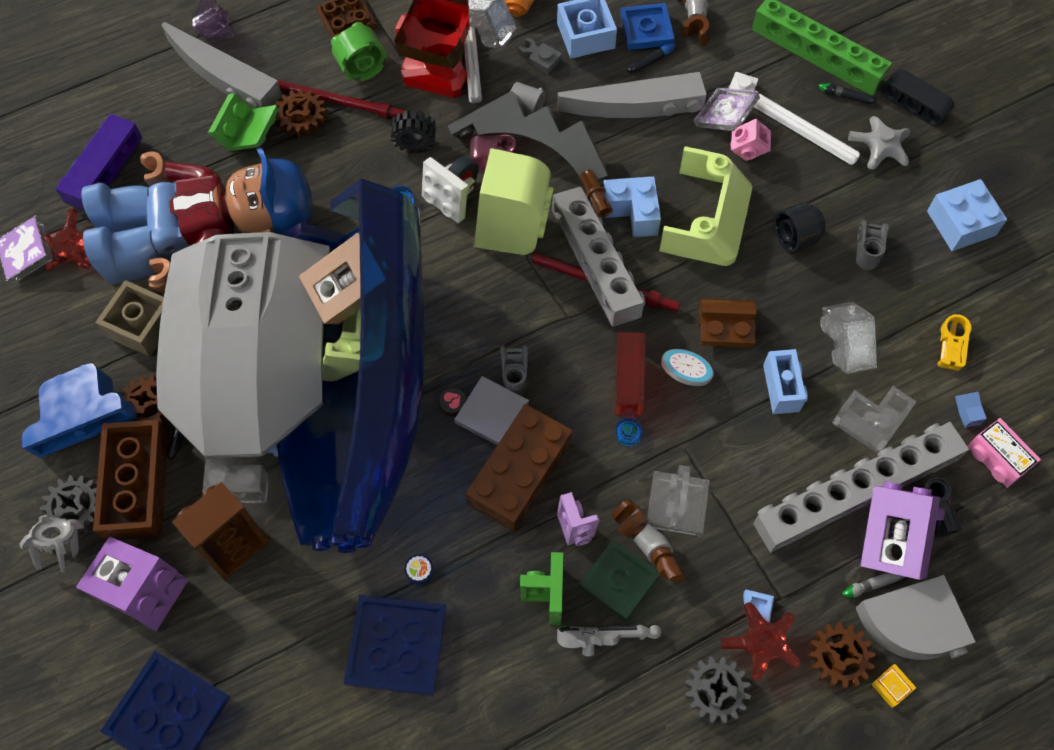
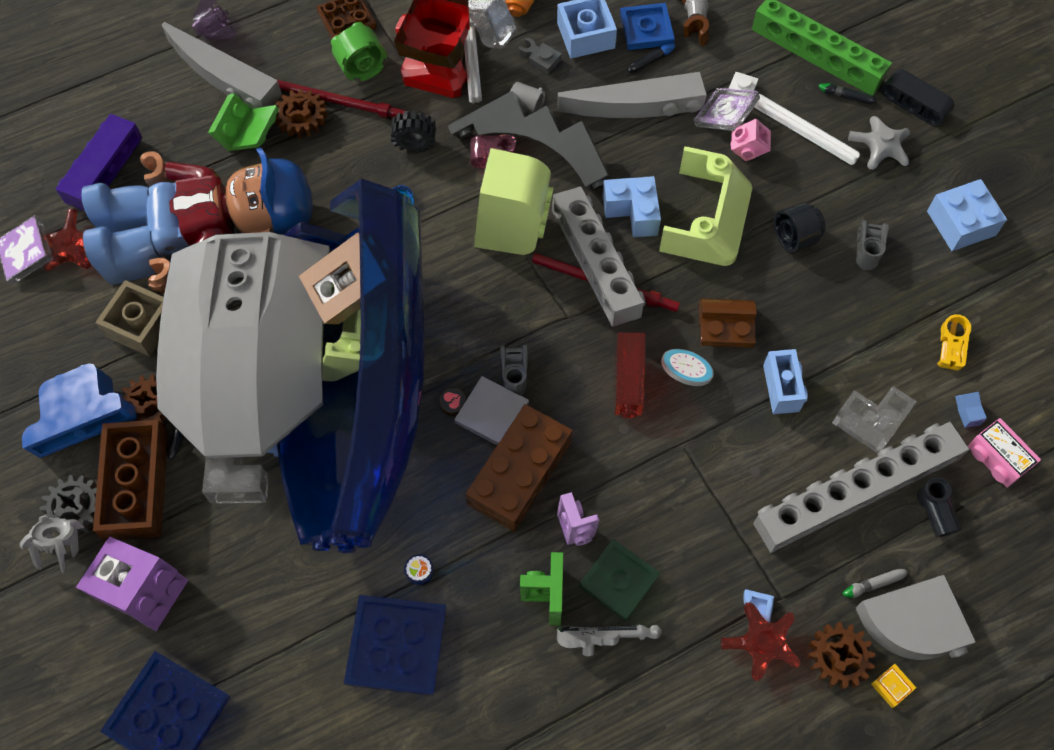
reddish brown brick [172,482,269,580] -> none
white plate [422,156,479,223] -> none
reddish brown axle [580,169,613,218] -> none
reddish brown piece [612,500,686,582] -> none
tile [615,418,643,446] -> none
clear bracket [646,465,709,536] -> none
dark grey gear [684,656,751,725] -> none
clear brick [820,302,877,374] -> none
brick [860,481,945,580] -> none

